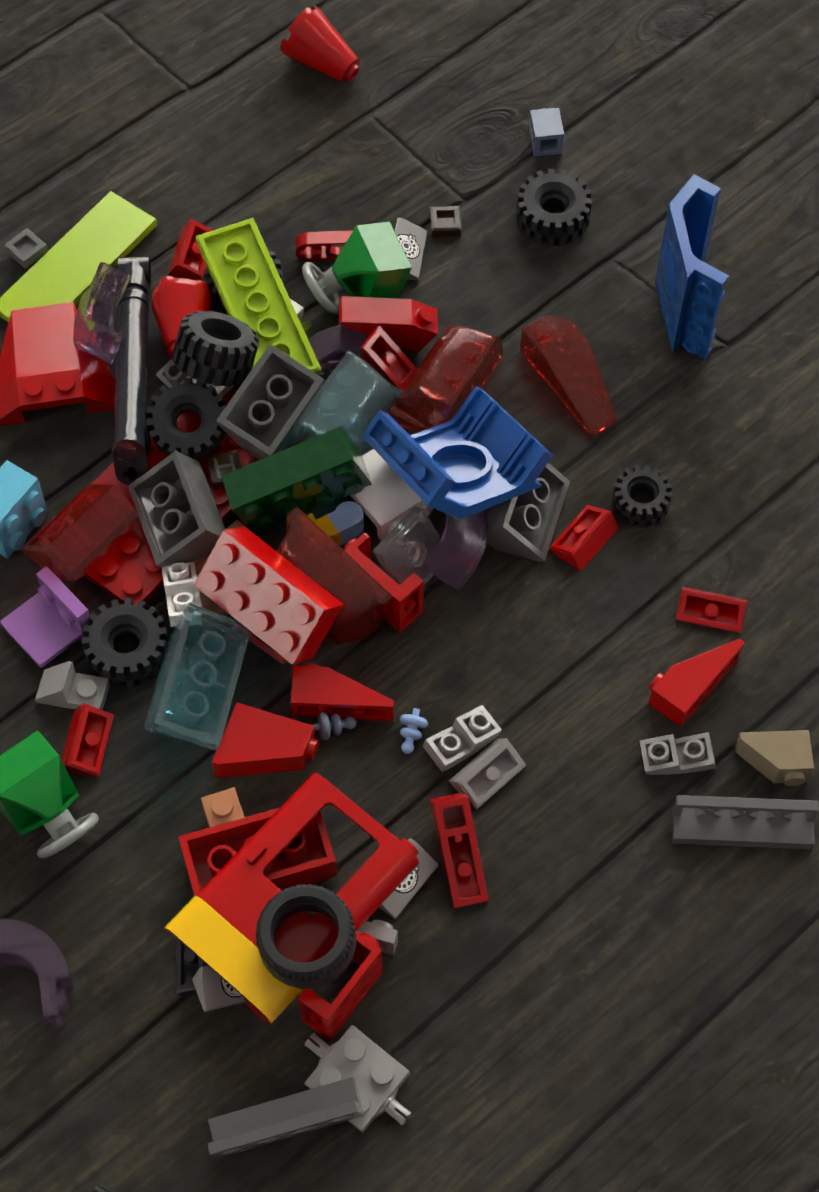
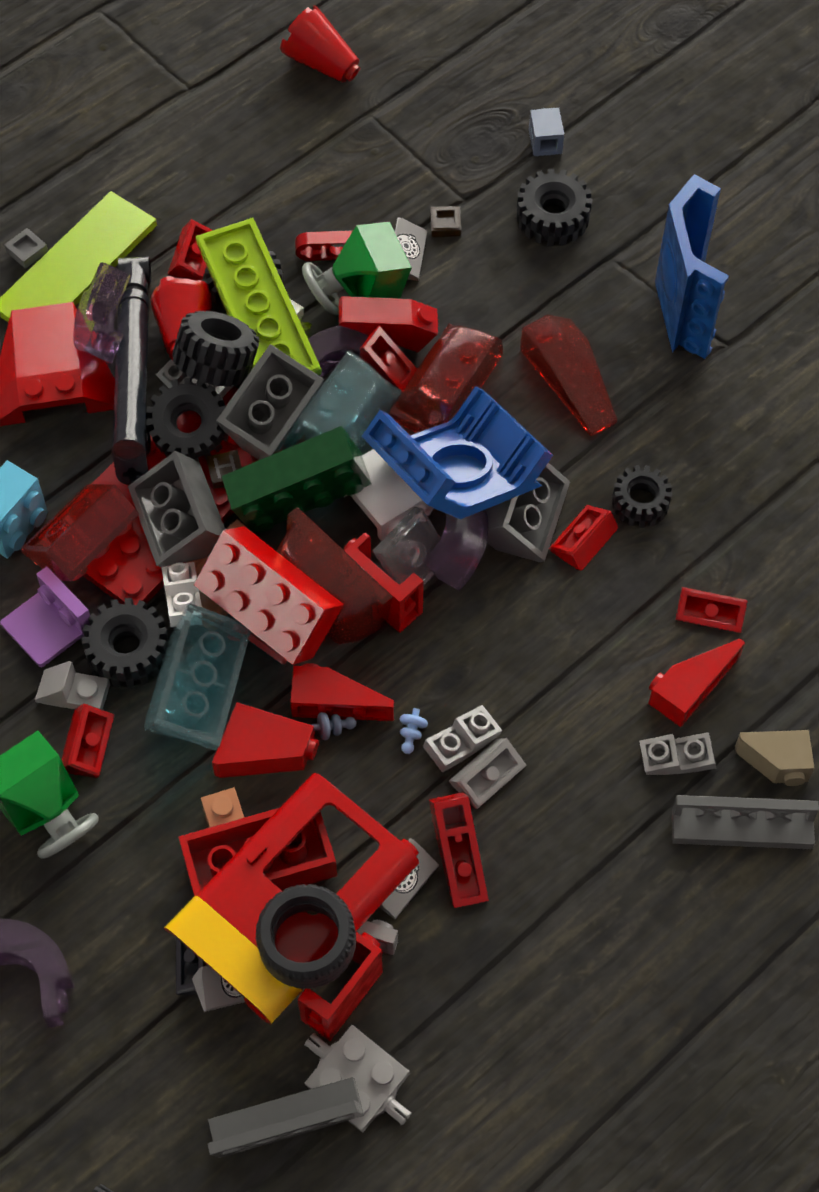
light blue leg [300,501,364,557] -> none

